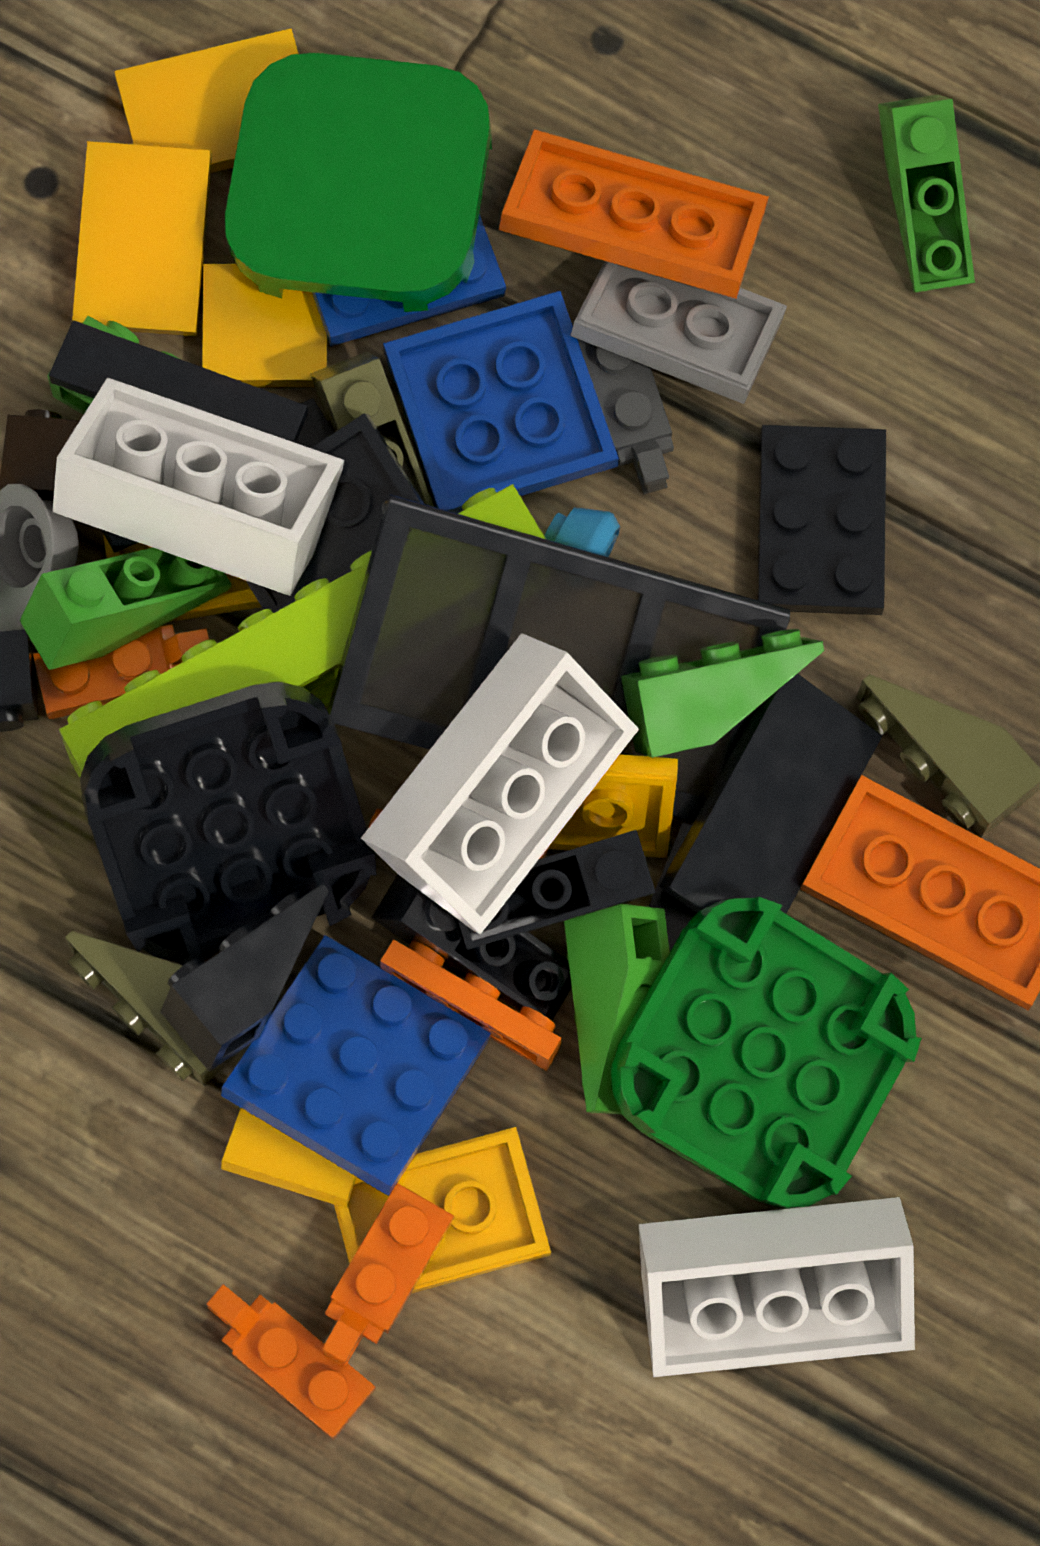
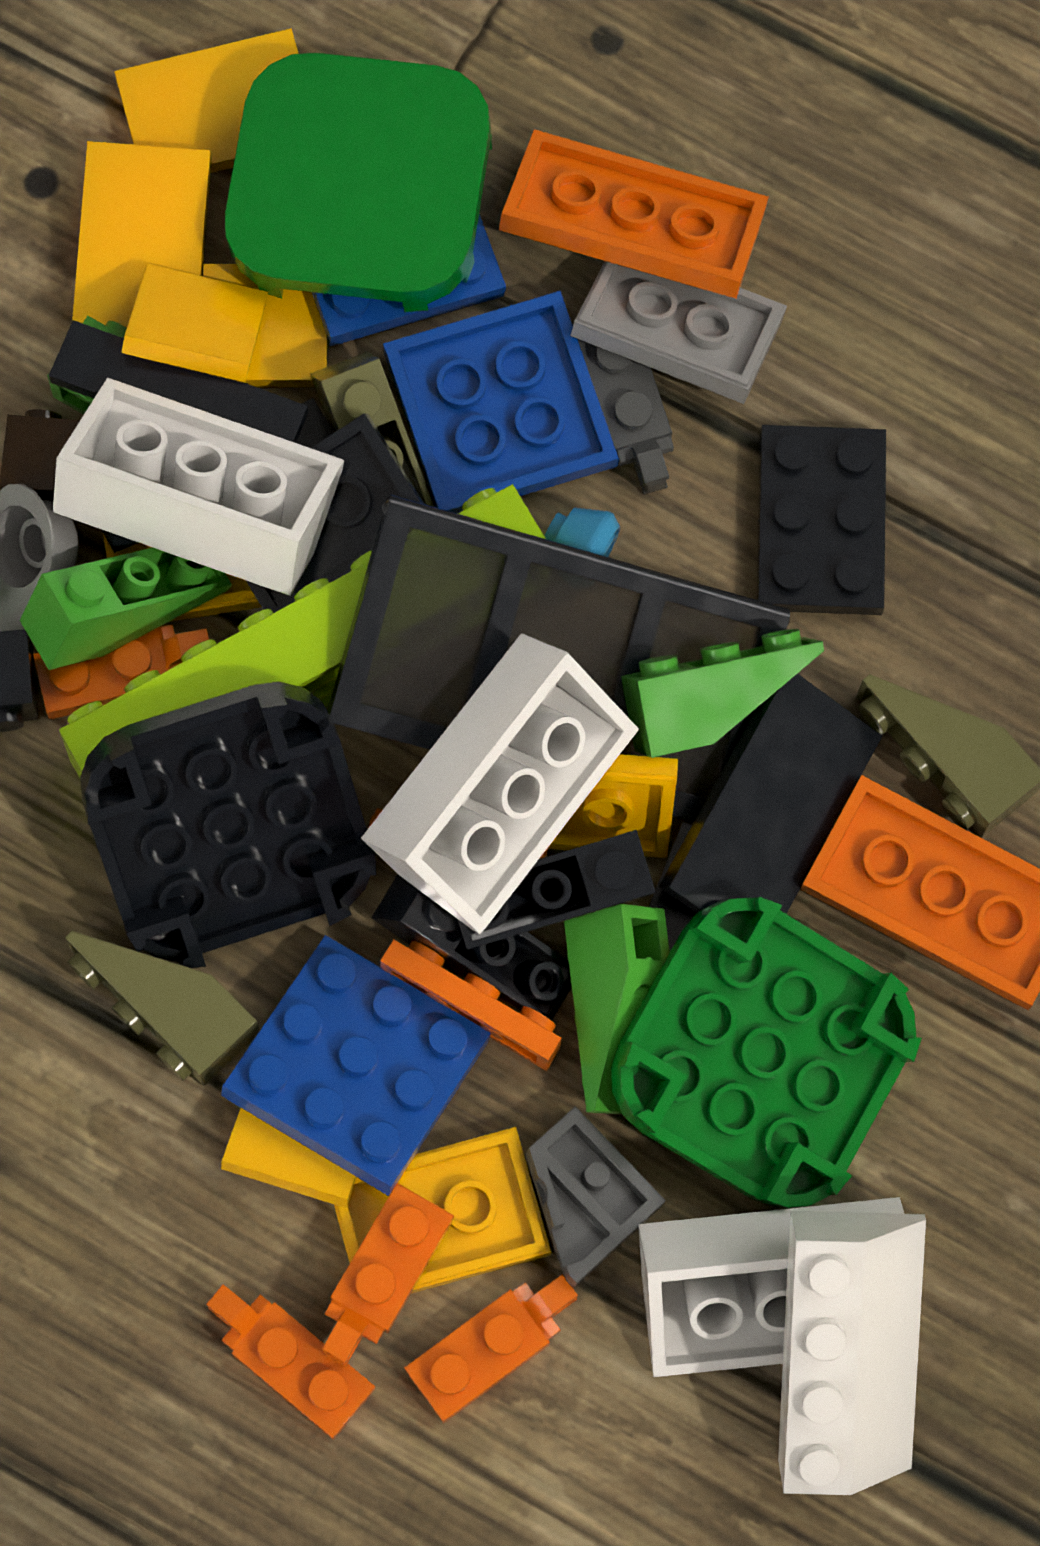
black slope [160,884,329,1072] -> none
bright green slope [878,94,975,292] -> none
none -> yellow tile [121,263,268,382]
none -> orange hinge [404,1274,578,1424]
none -> dark grey wing [525,1106,666,1289]
none -> white slope [778,1211,926,1495]

